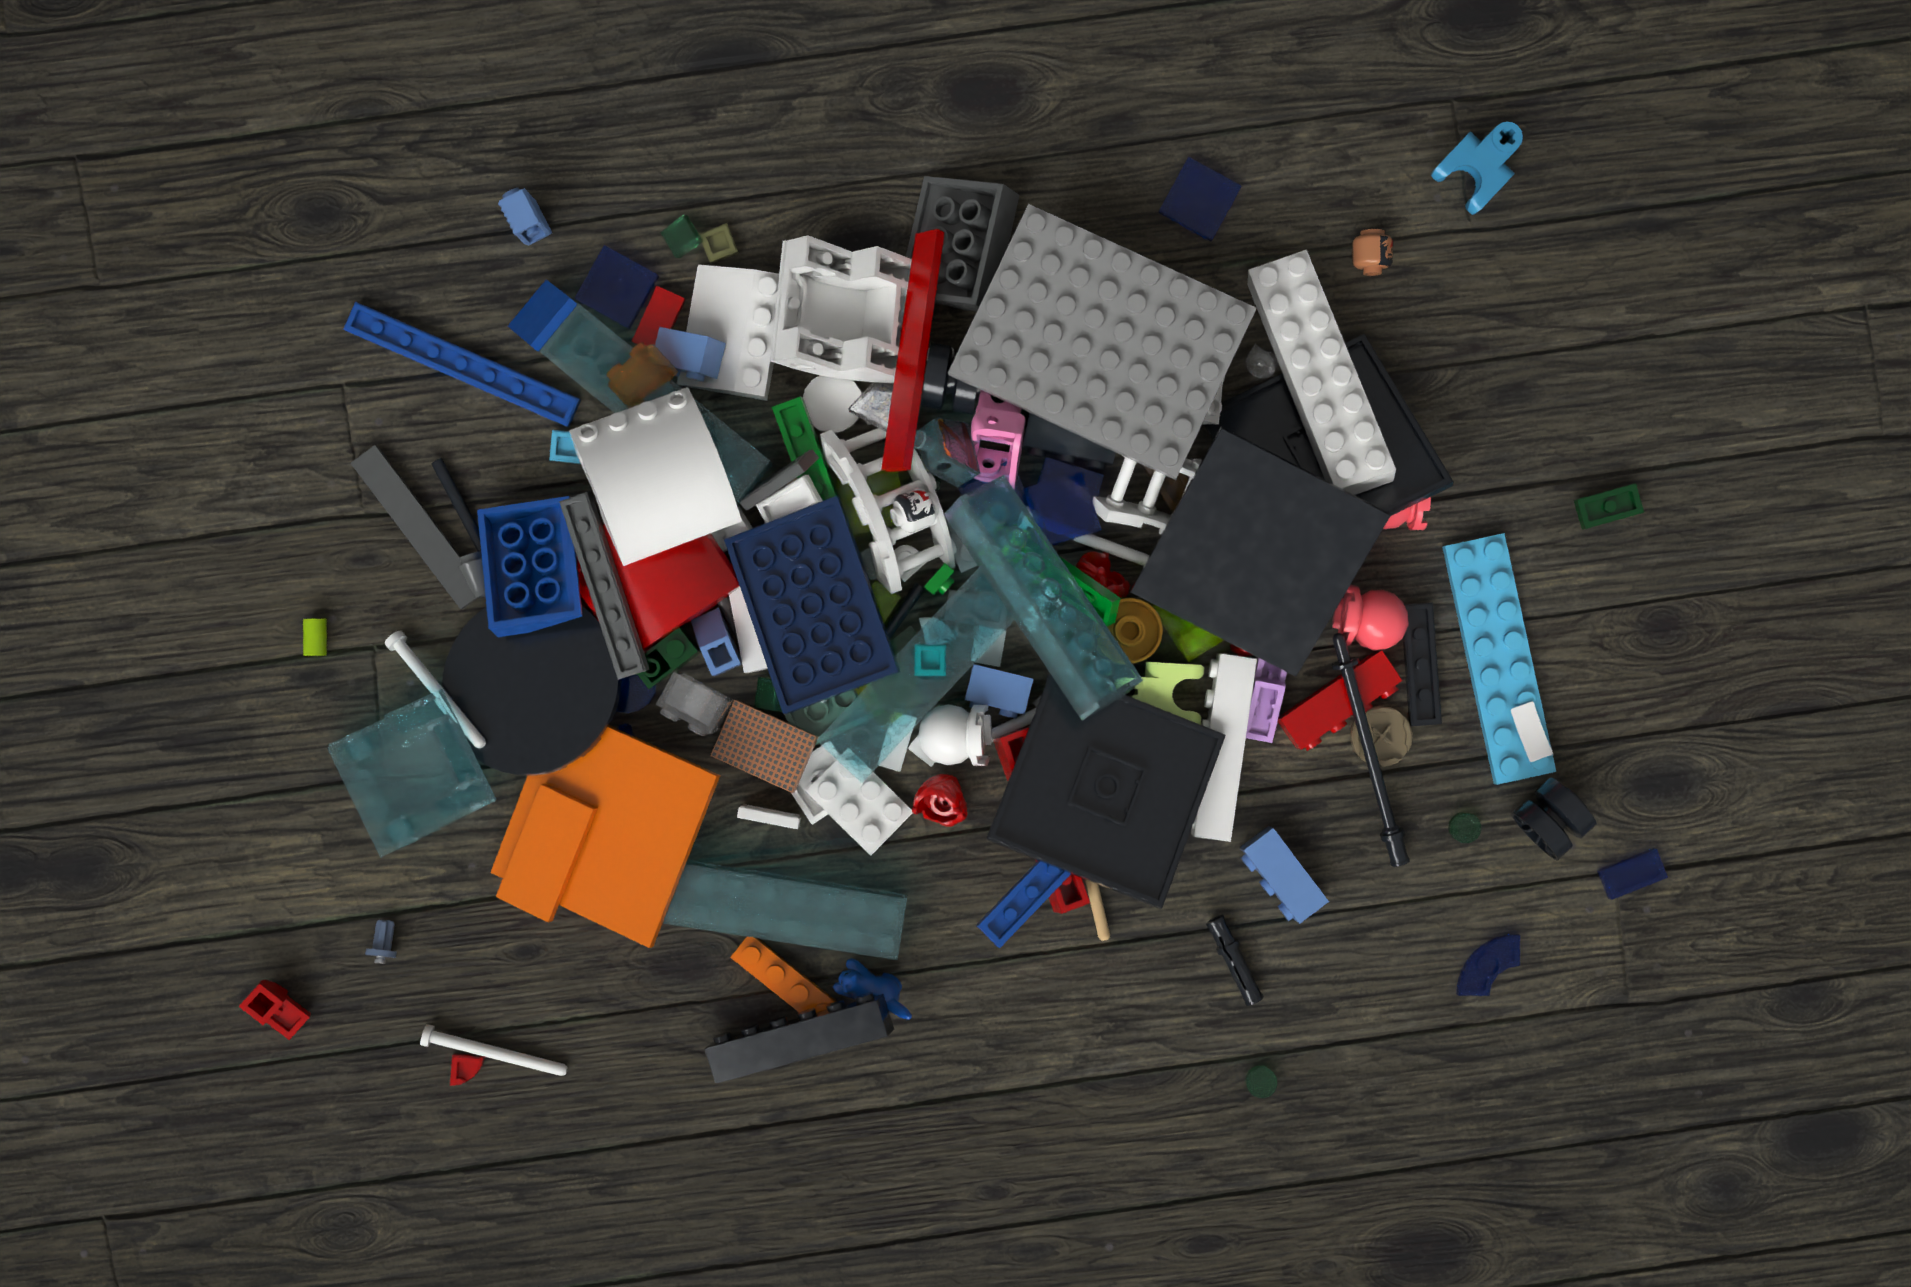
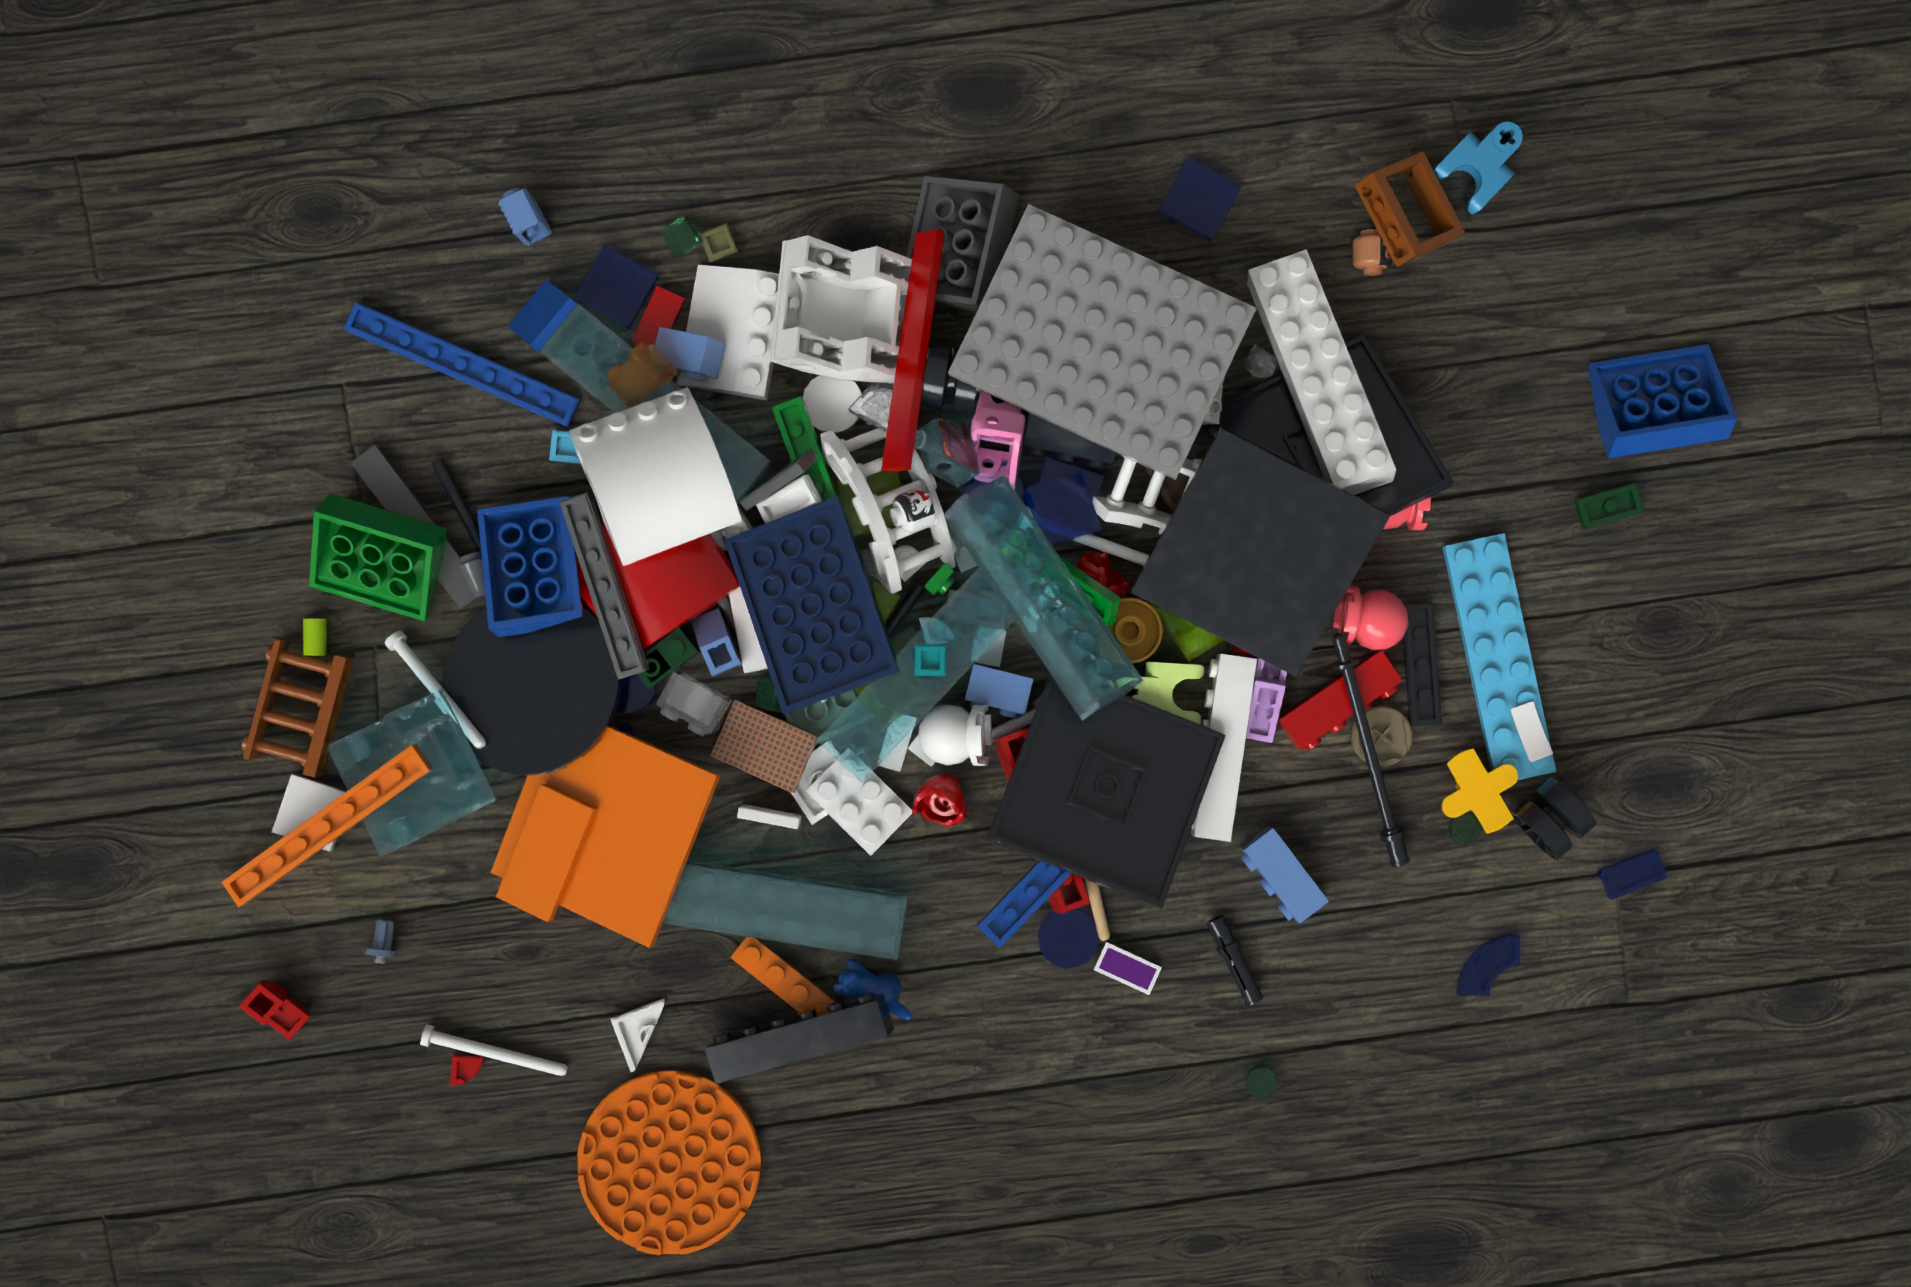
none -> orange plate [221,744,433,907]
none -> dark orange fence [242,639,355,777]
none -> white tile [272,774,347,852]
none -> green slope [309,493,447,622]
none -> orange tile [577,1070,761,1255]
none -> white tile [610,997,666,1072]
none -> clear blue tile [1038,908,1099,969]
none -> dark purple tile [1093,941,1162,995]
none -> dark orange window [1354,151,1465,267]
none -> yellow piece [1441,748,1518,834]
none -> blue slope [1588,344,1737,458]

